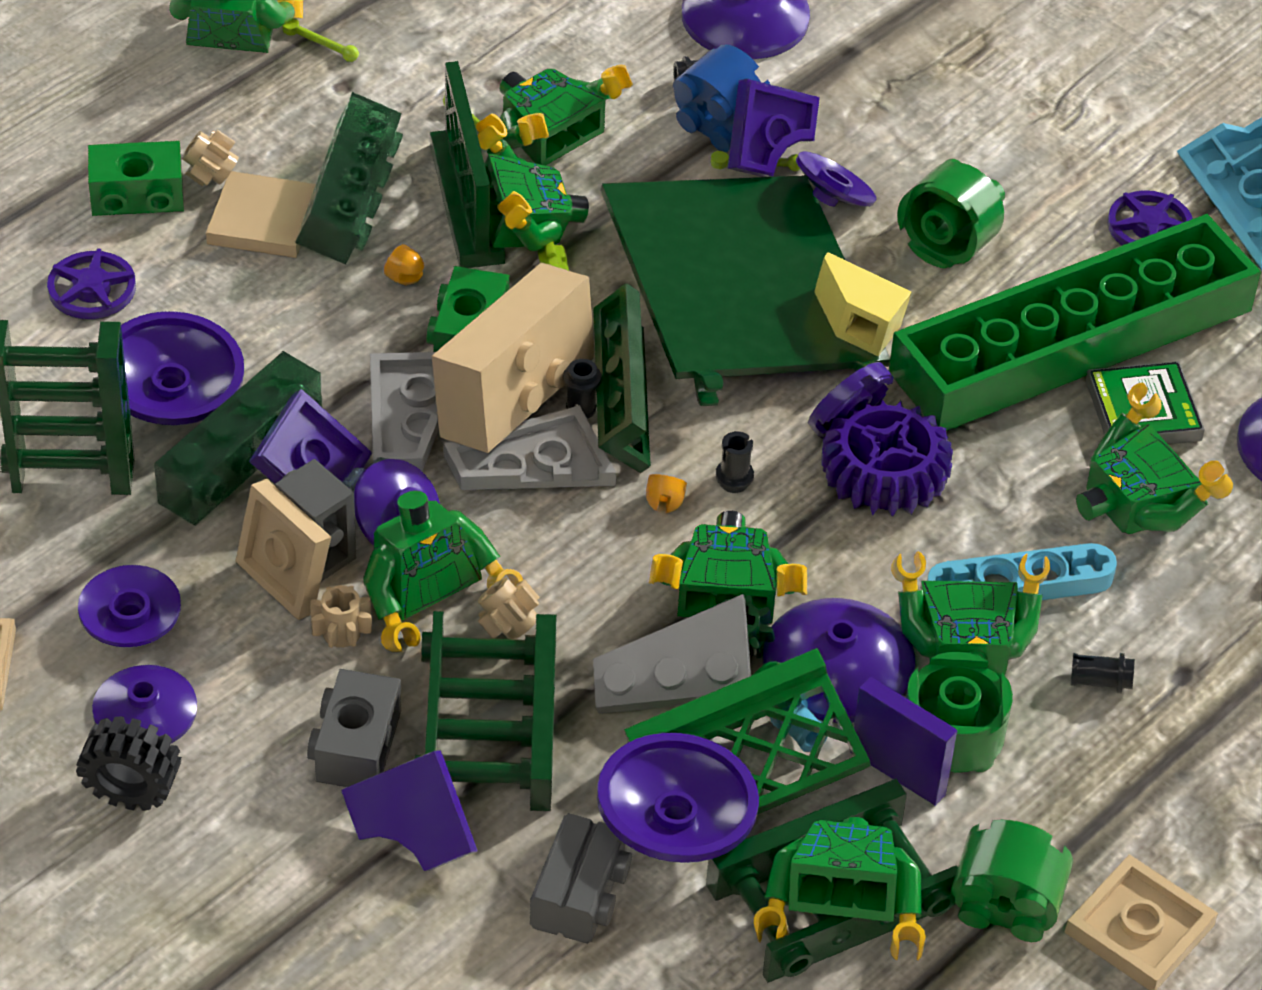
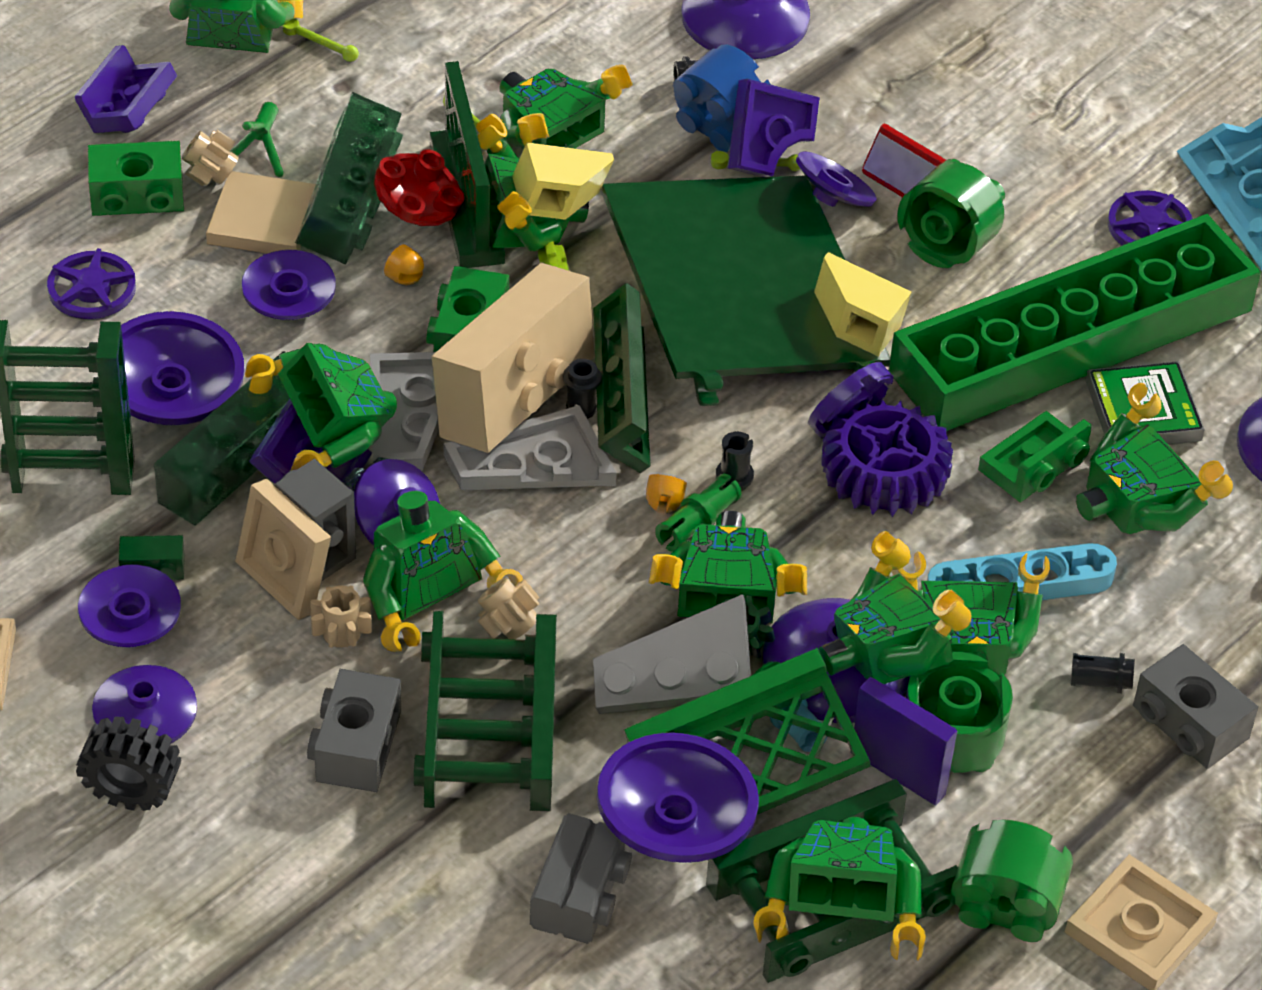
dark purple tile [341,750,478,871] -> none
none -> dark purple bracket [75,45,177,133]
none -> dark green piece [118,535,185,580]
none -> green plant [230,102,284,177]
none -> dark purple dish [242,250,336,320]
none -> green torso [245,343,397,471]
none -> red dish [374,149,464,226]
none -> light yellow slope [512,143,614,220]
none -> green pin [655,474,742,552]
none -> torso [818,531,971,684]
none -> flat silver slope [862,123,946,198]
none -> green bracket [978,411,1092,503]
none -> dark grey brick [1133,644,1259,769]

